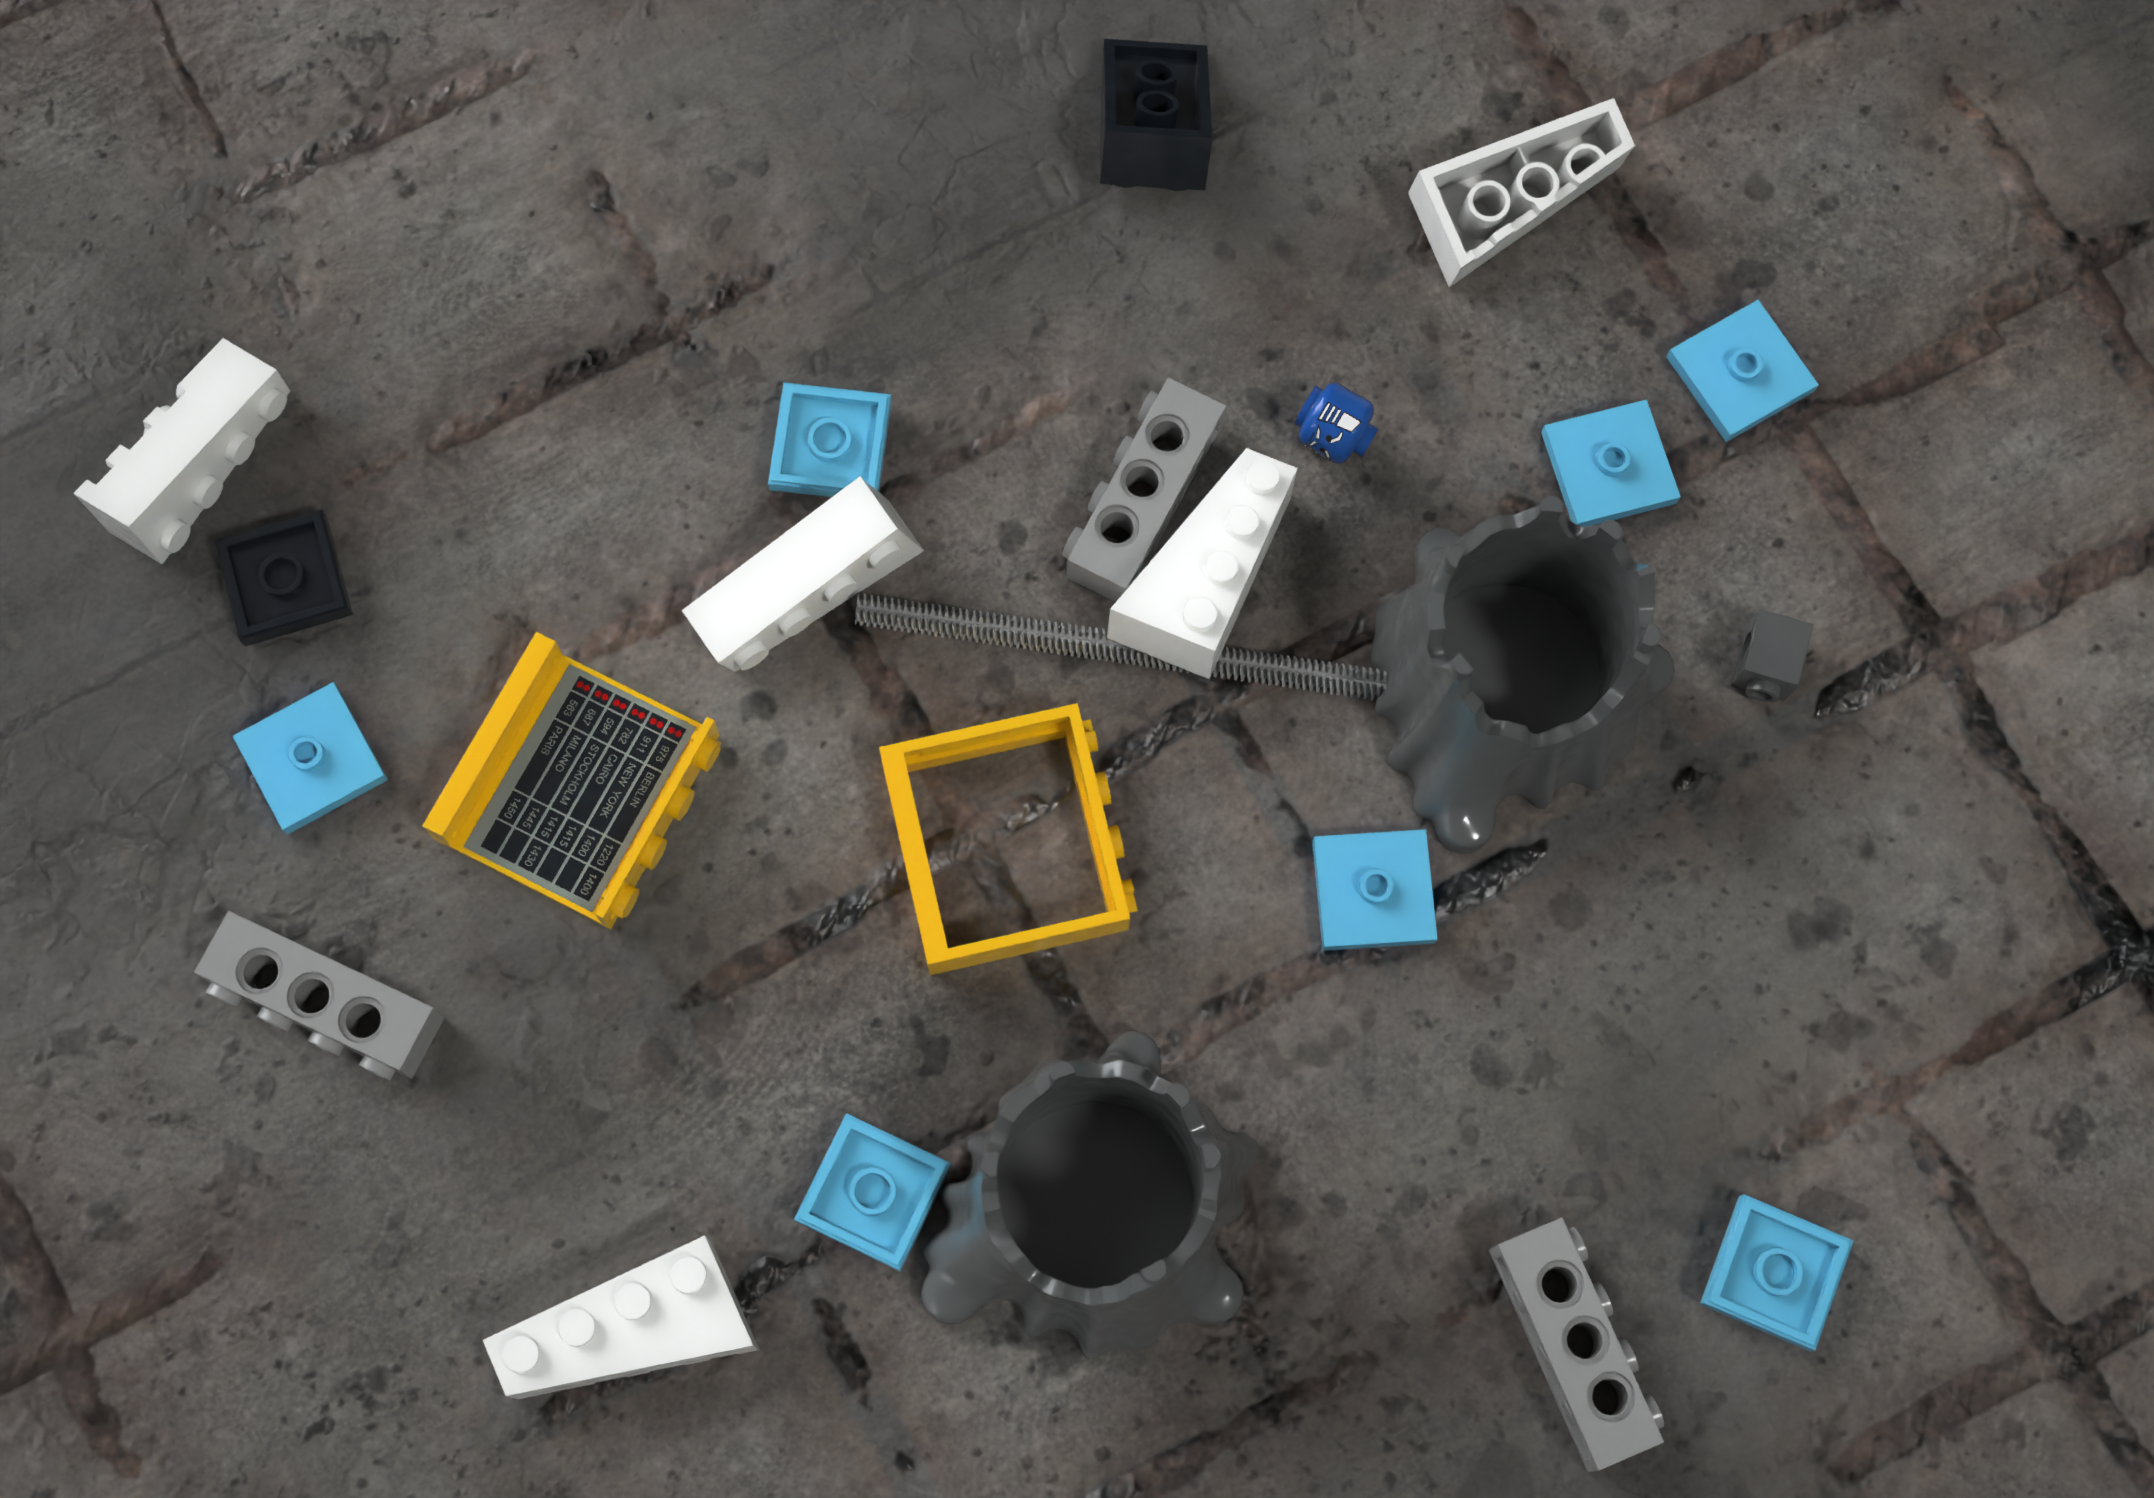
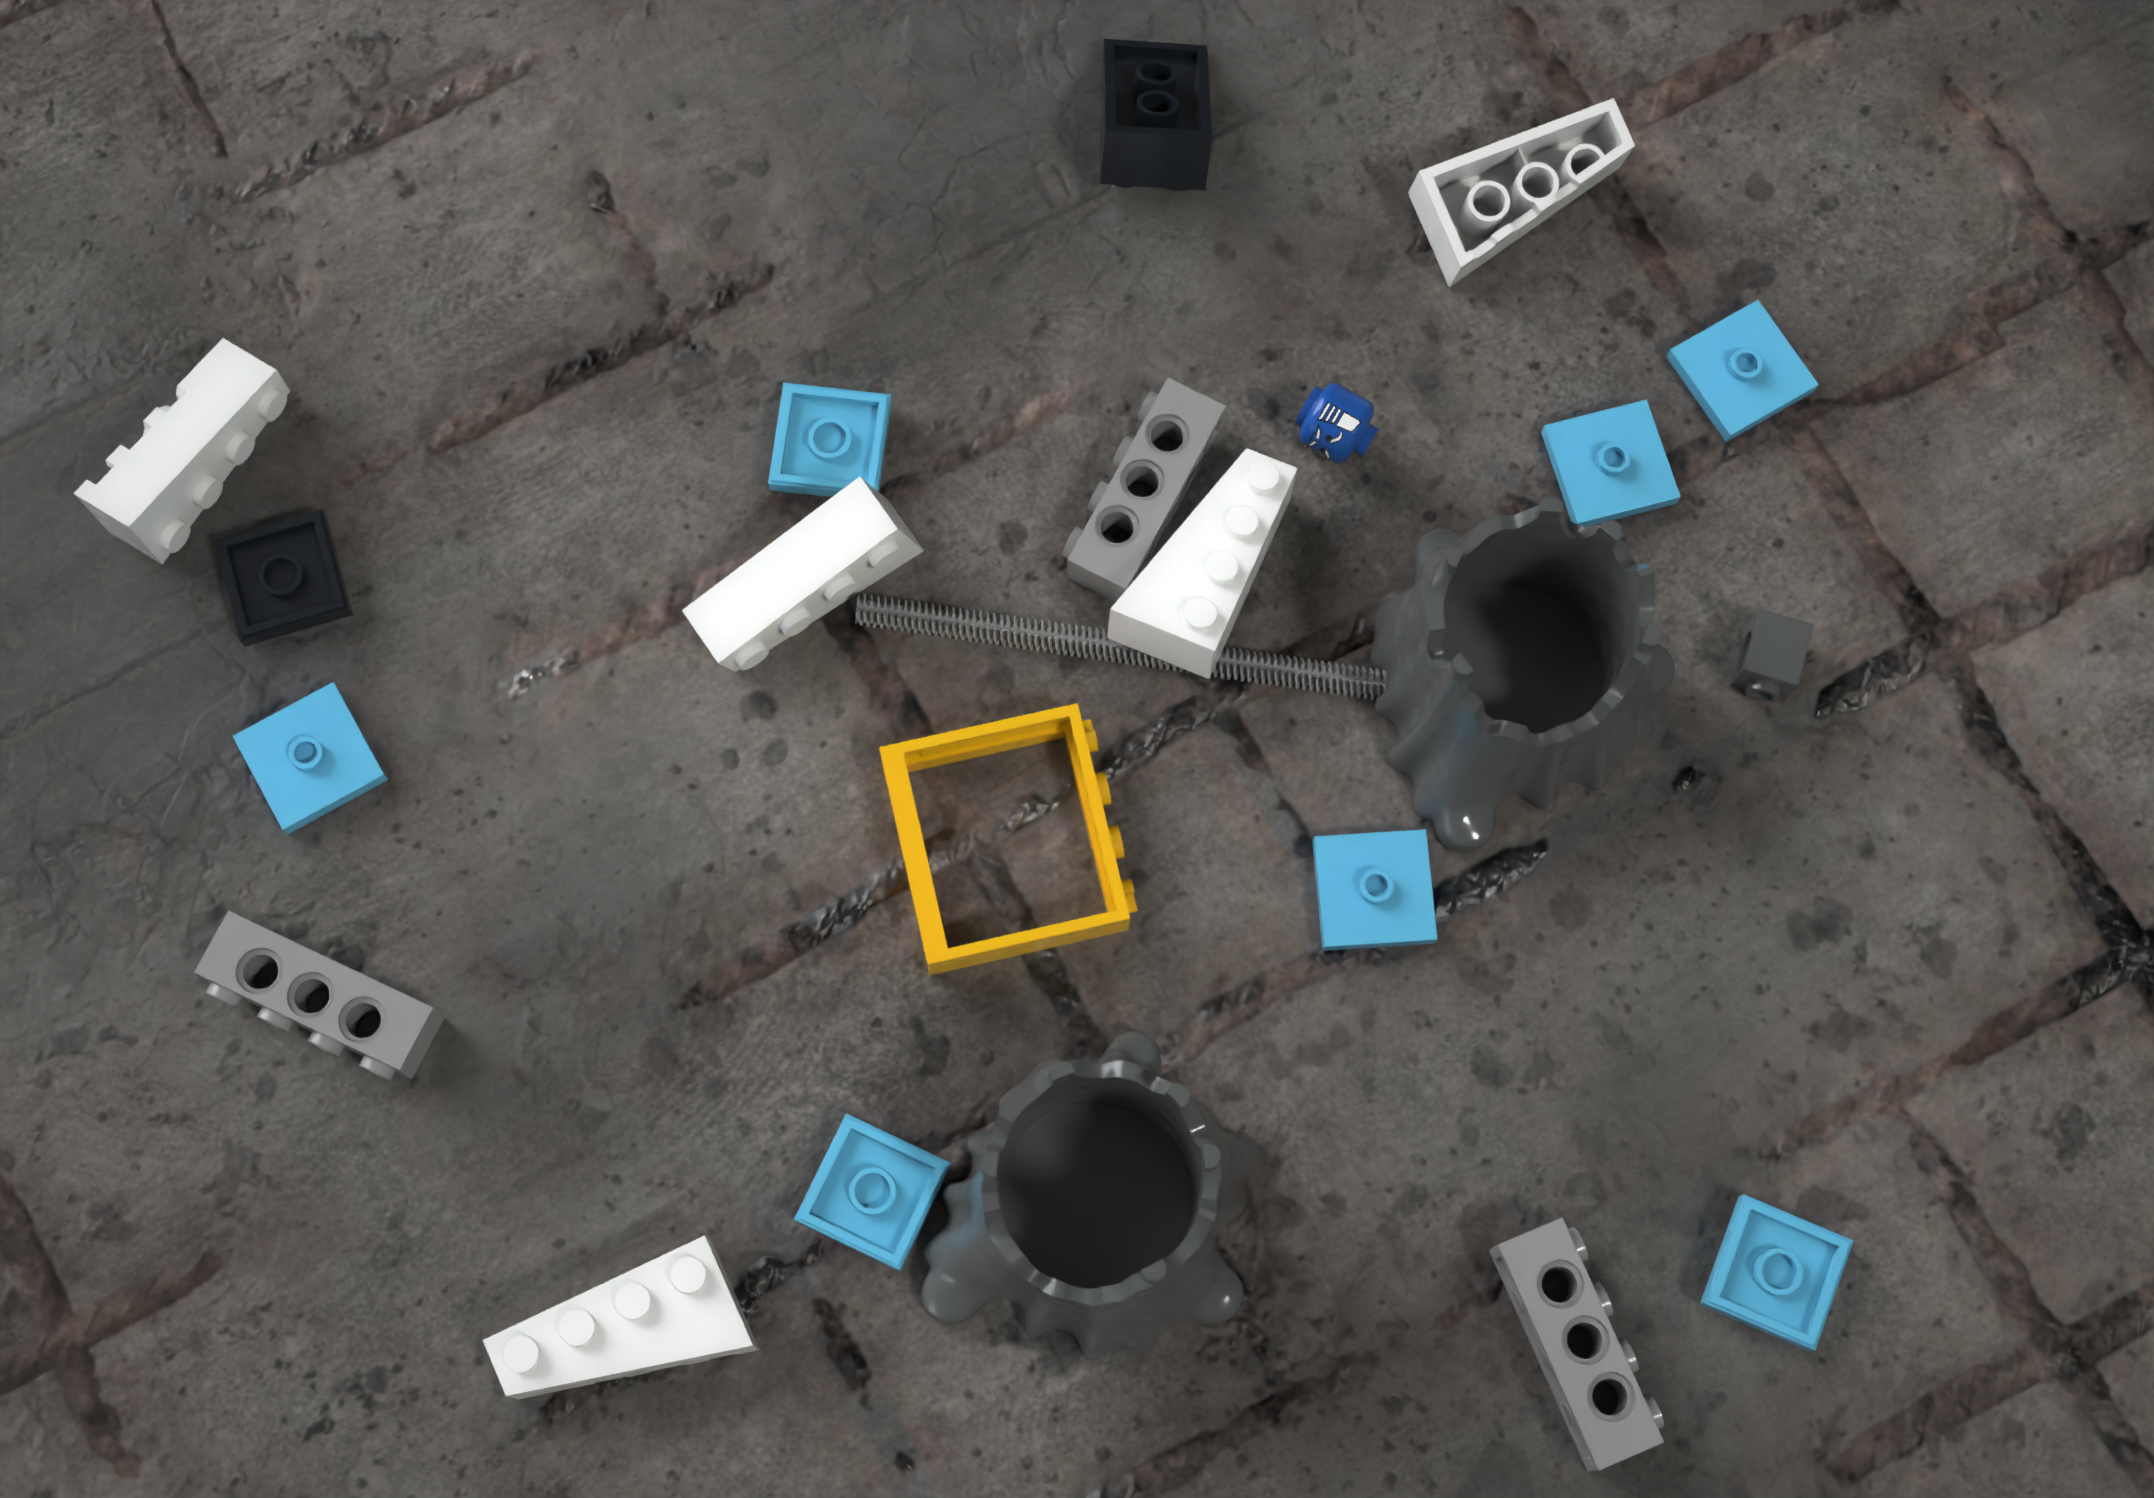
panel [422,632,722,930] -> none

